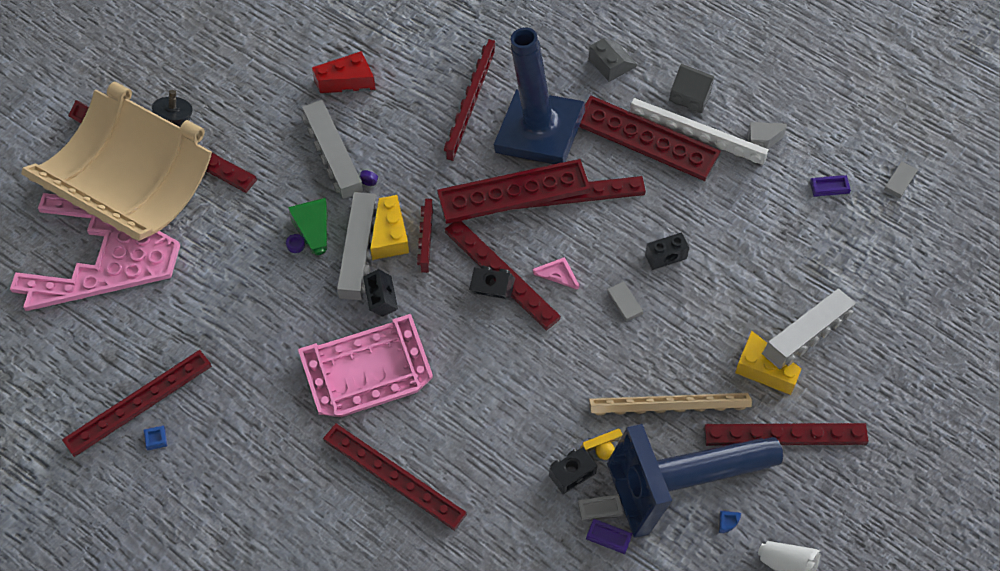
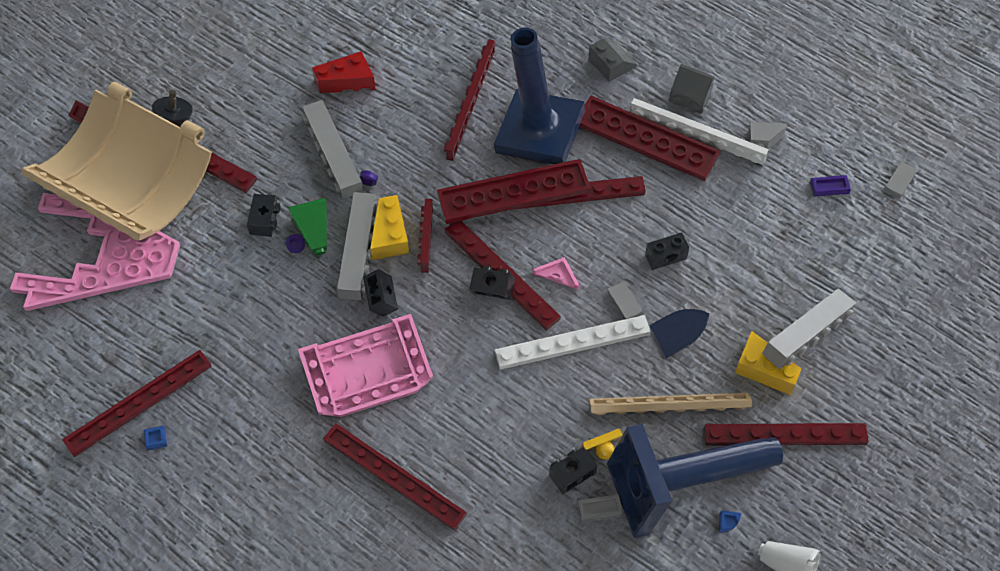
dark purple tile [586,518,633,554] -> none
none -> black brick [247,194,280,237]
none -> white plate [495,315,651,370]
none -> dark blue shield [650,309,710,358]

